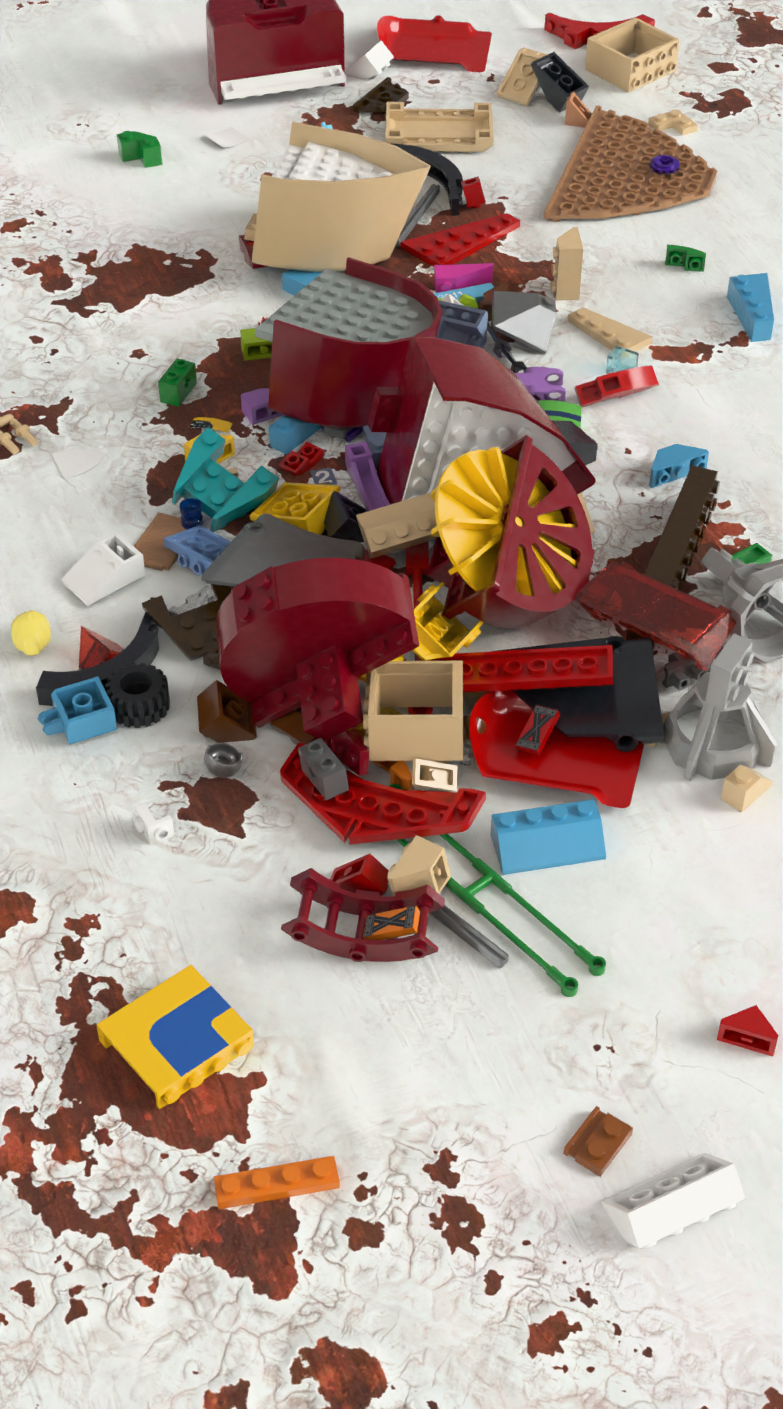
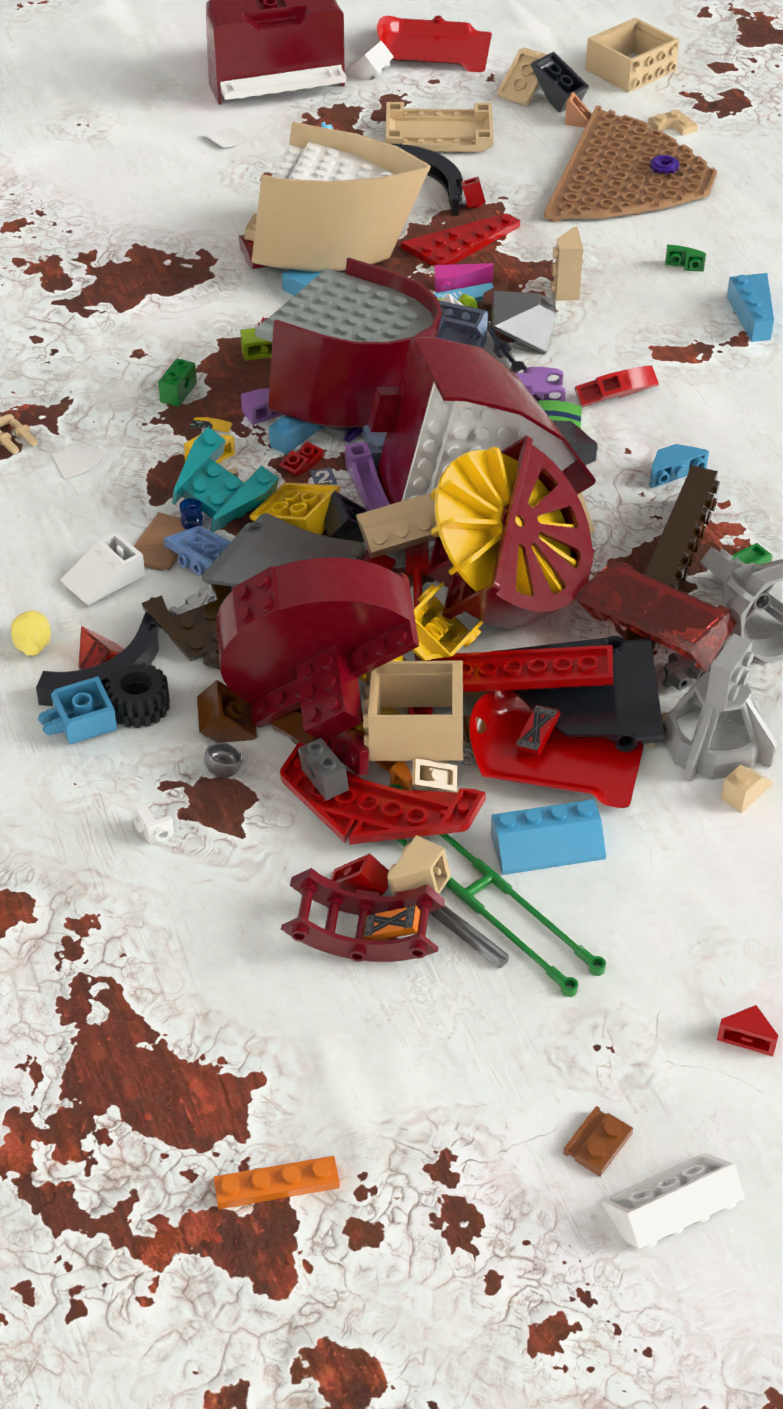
yellow panel [96,964,254,1110] -> none
green brick [117,131,162,168] -> none
dark brown wing [353,77,409,113] -> none
dark grey axle [395,184,440,247] -> none
red arch [544,13,655,49] -> none
tan wing [568,307,653,358] -> none
clear light blue panel [606,346,639,374] -> none

